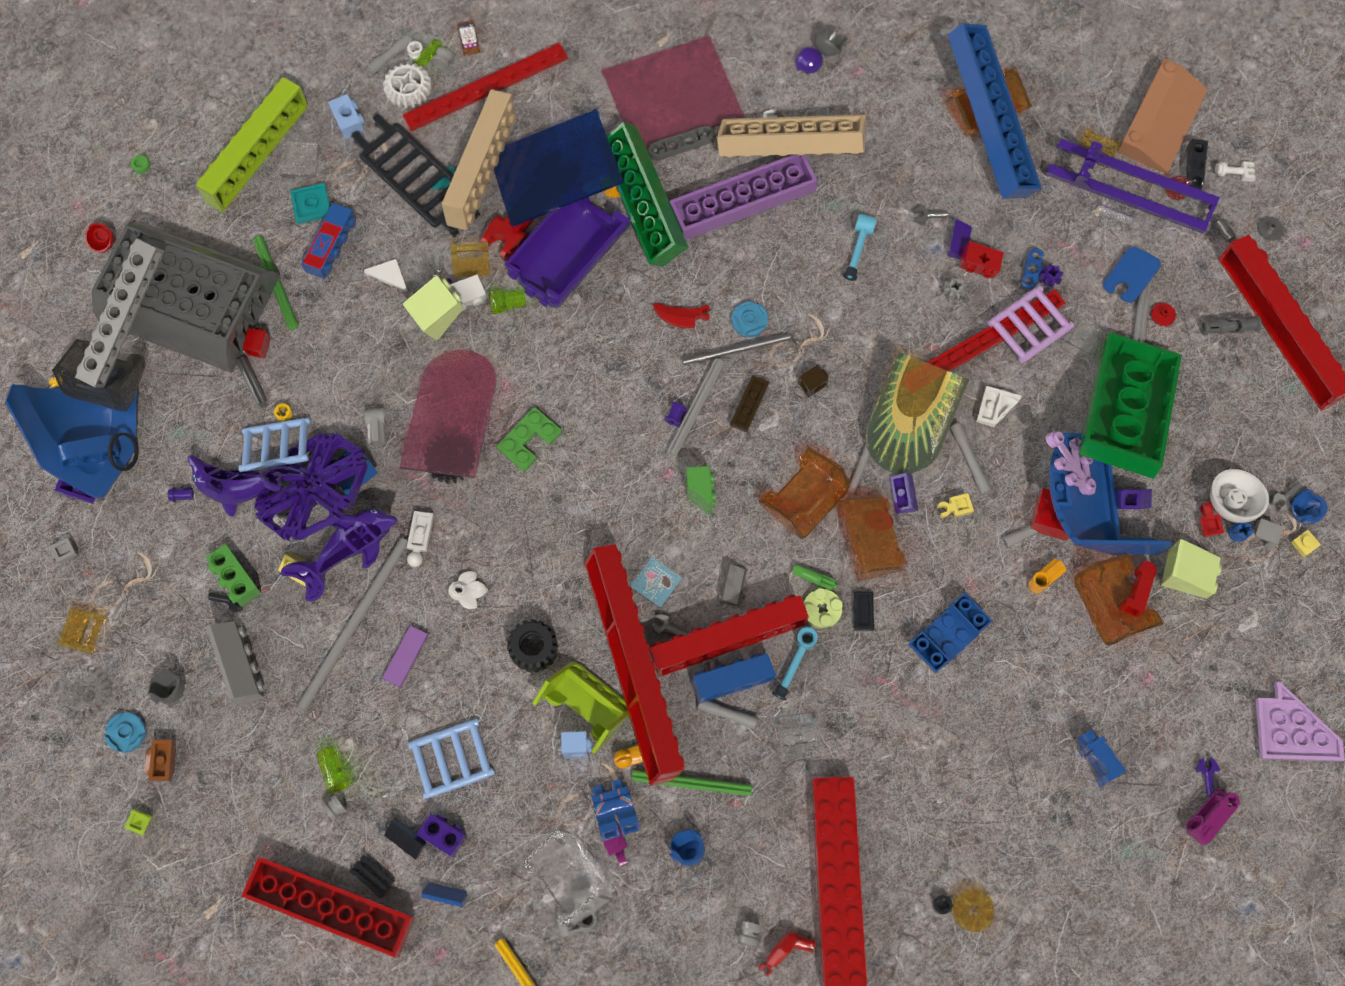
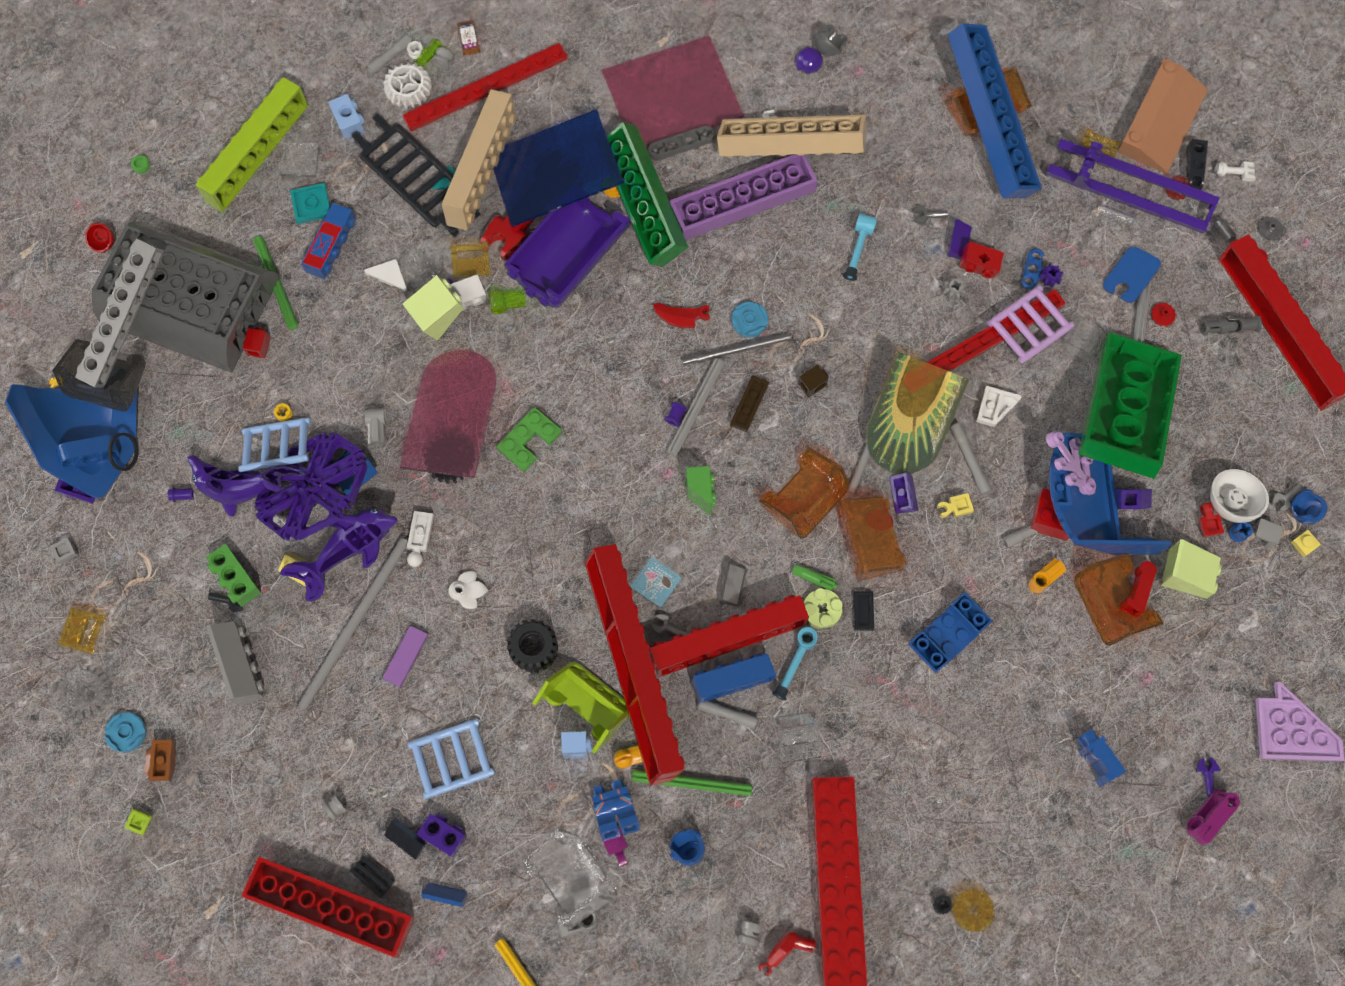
dark grey cap [147,668,184,705] -> none
flat silver axle [236,357,266,407] -> none
clear neon green plant [316,746,354,794] -> none

